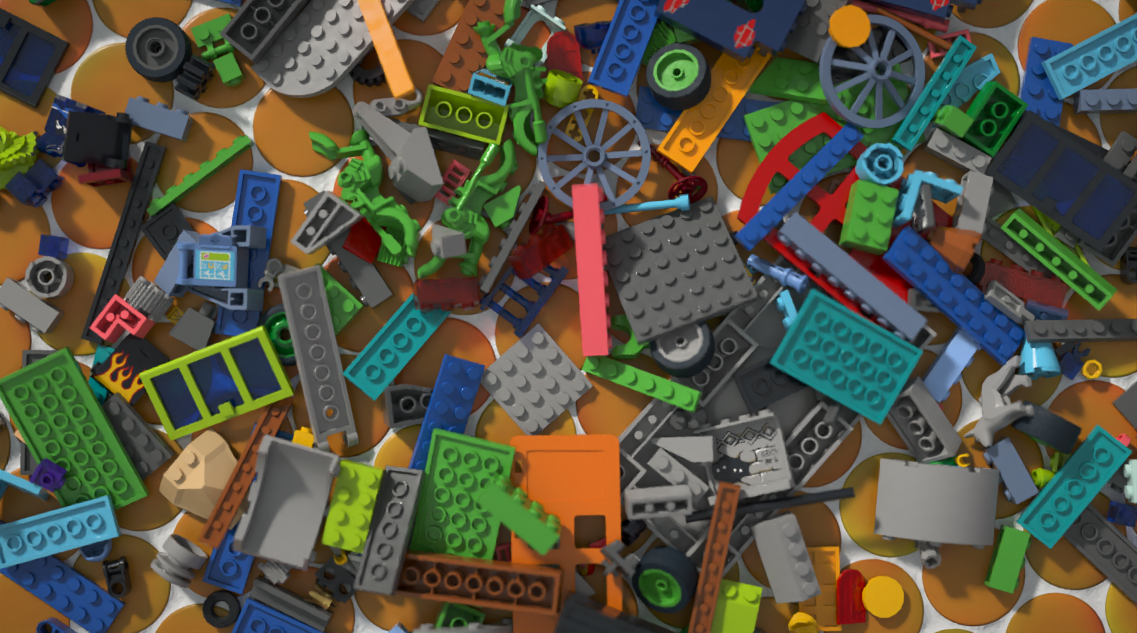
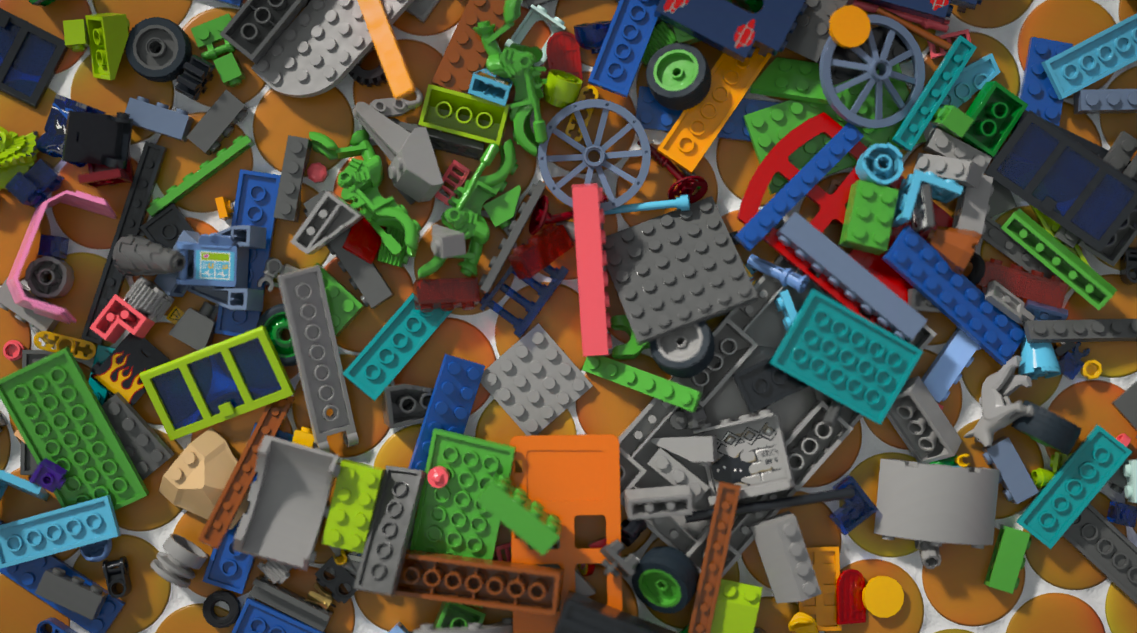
none -> coral plate [3,340,25,361]
none -> bright pink piece [6,190,117,324]
none -> yellow beam [34,331,96,360]
none -> dark grey brick [35,567,108,620]
none -> lime brick [63,19,90,52]
none -> lime slope [85,13,130,80]
none -> dark grey cone [113,234,186,276]
none -> dark grey brick [186,90,249,156]
none -> light orange plate [215,196,233,220]
none -> dark grey arch [273,135,312,223]
none -> coral tile [307,162,328,183]
none -> coral tile [427,466,450,488]
none -> clear blue brick [828,475,878,535]
none -> light grey brick [913,153,984,188]

